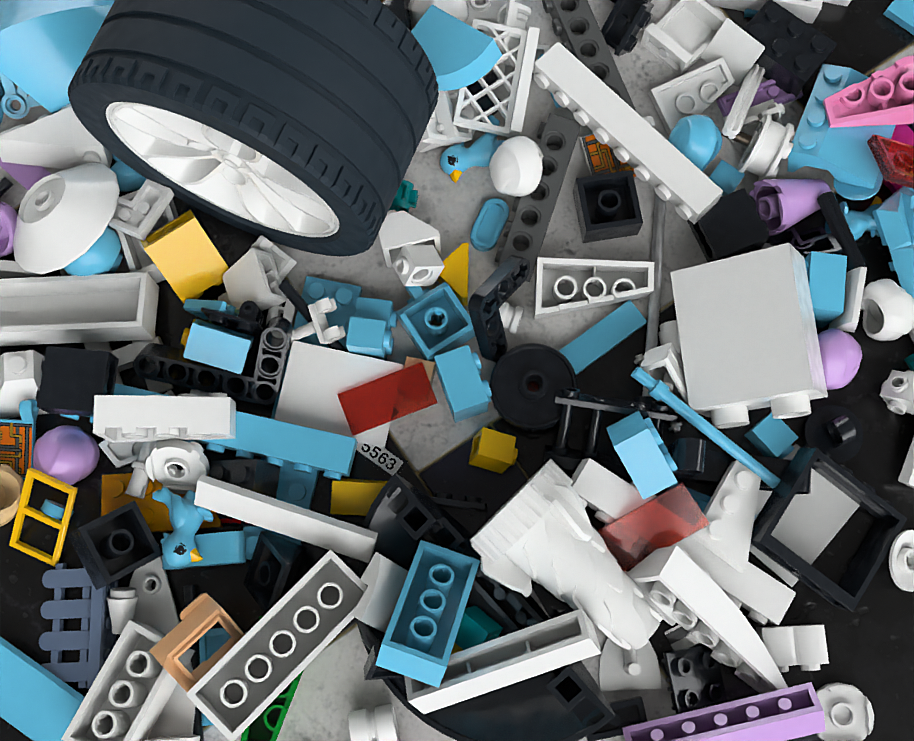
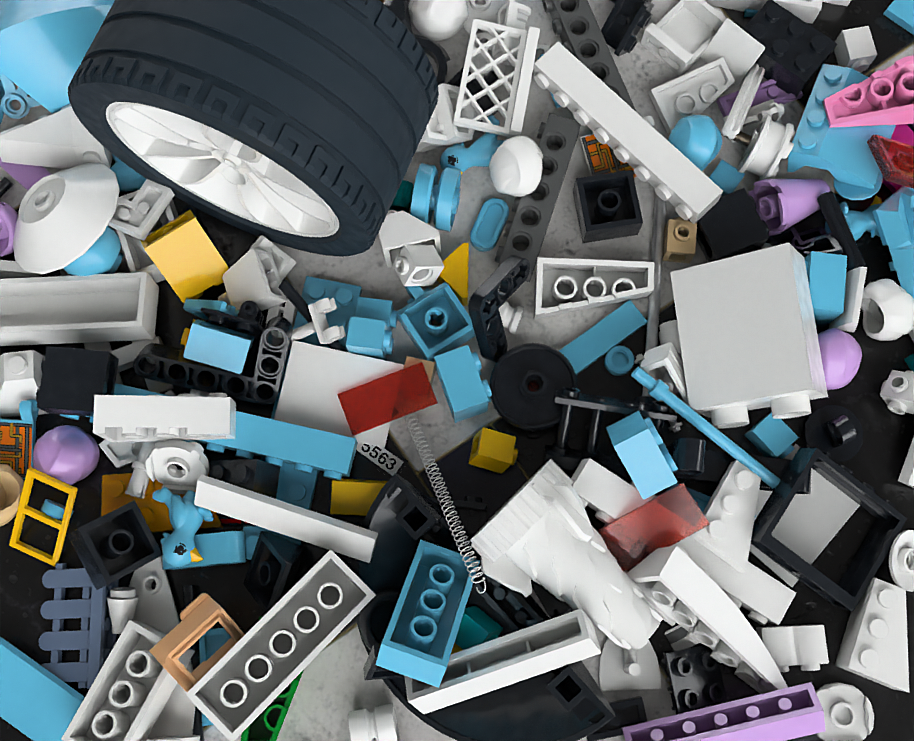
white slope [351,552,409,633] -> none
medium azure brick [411,5,502,91] -> none
none -> white piece [400,400,486,594]
none -> medium azure wheel [410,163,461,232]
none -> medium azure tile [604,345,634,376]
none -> tan brick [663,217,697,263]
none -> white brick [834,26,877,72]
none -> white wedge [835,578,909,692]

